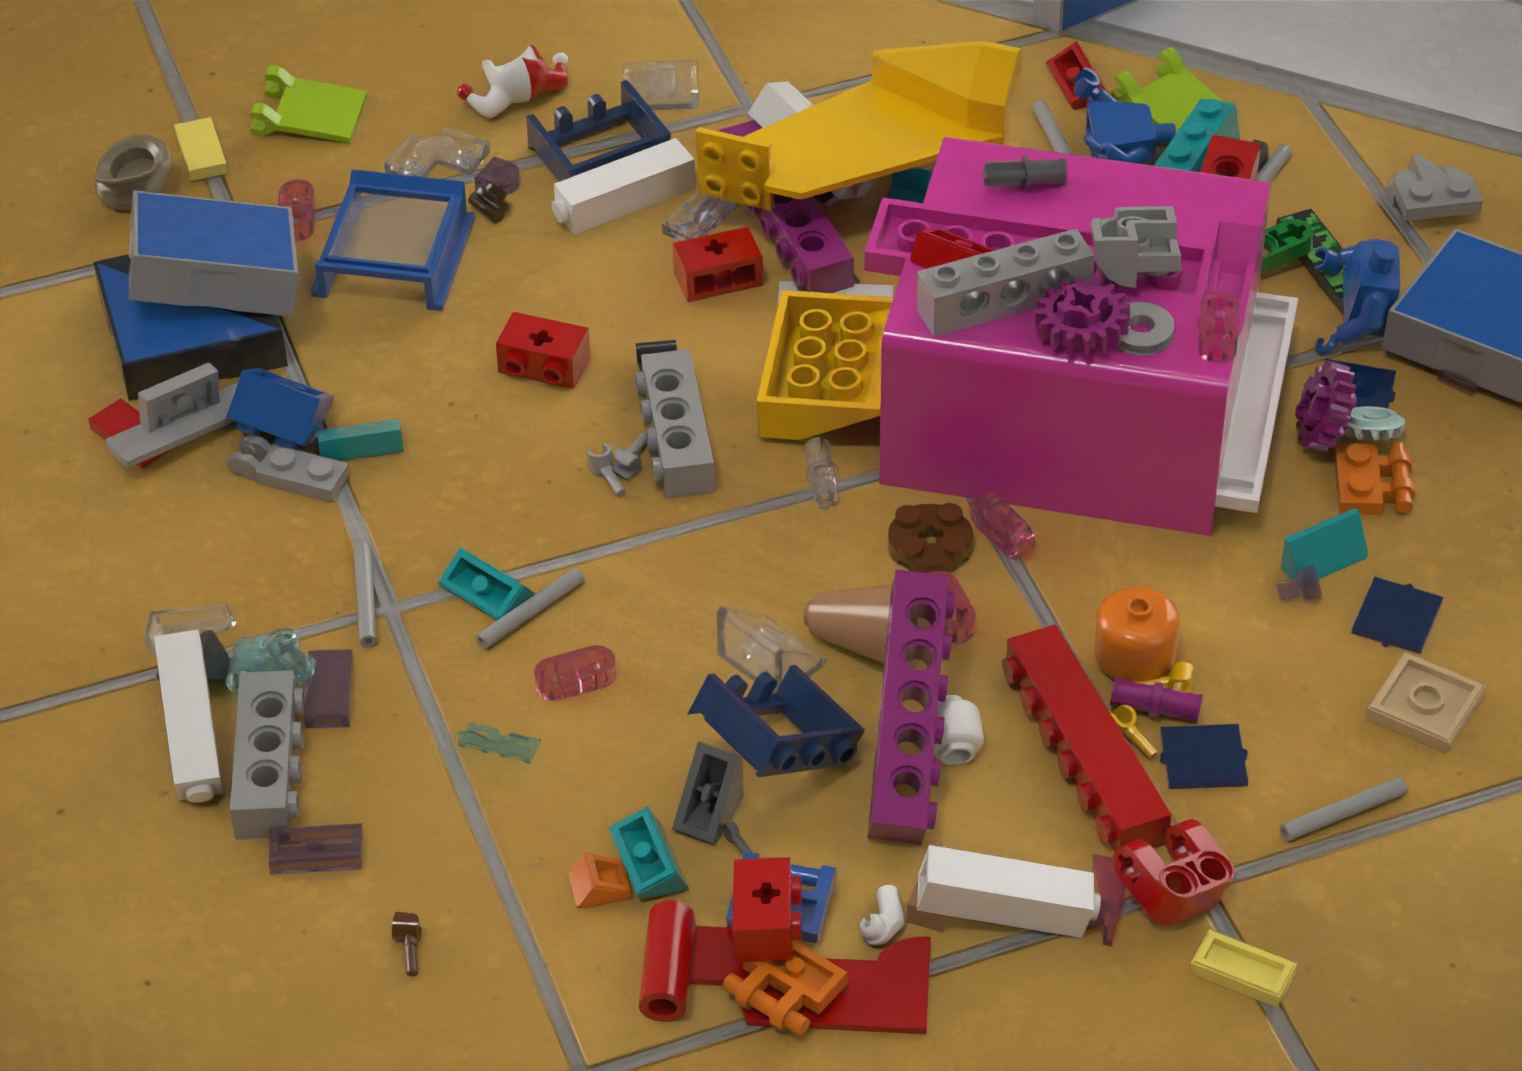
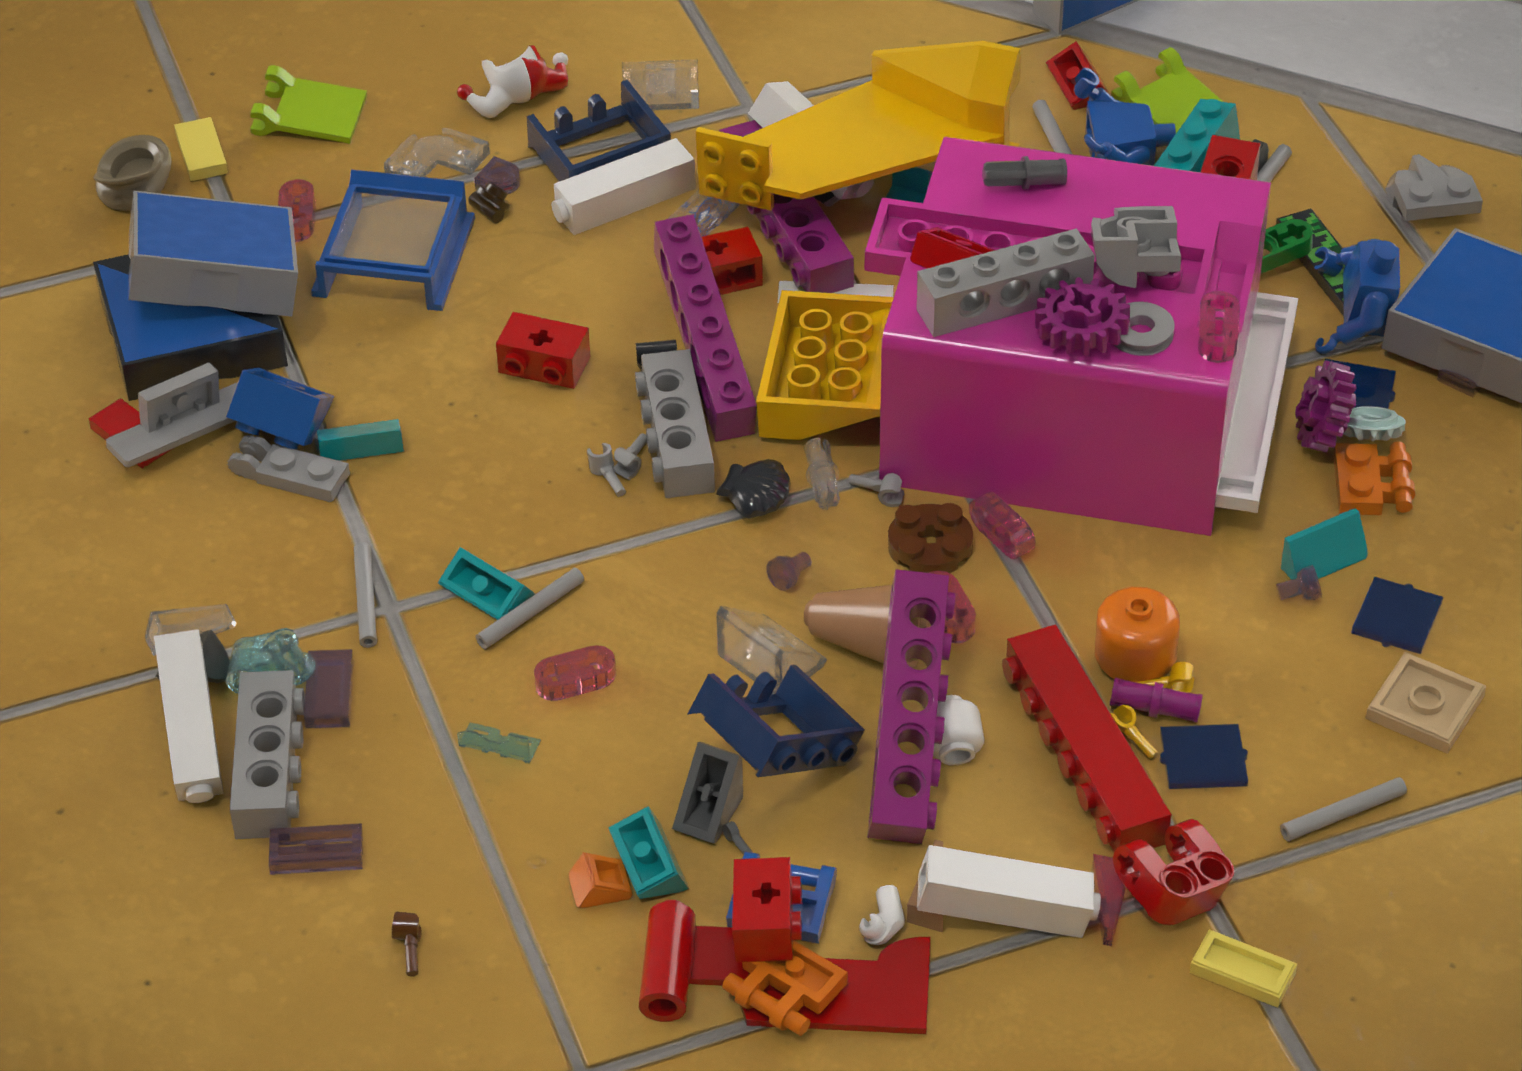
none -> magenta brick [654,214,757,442]
none -> black animal [716,459,791,519]
none -> piece [766,552,812,591]
none -> light grey hand [849,473,904,507]

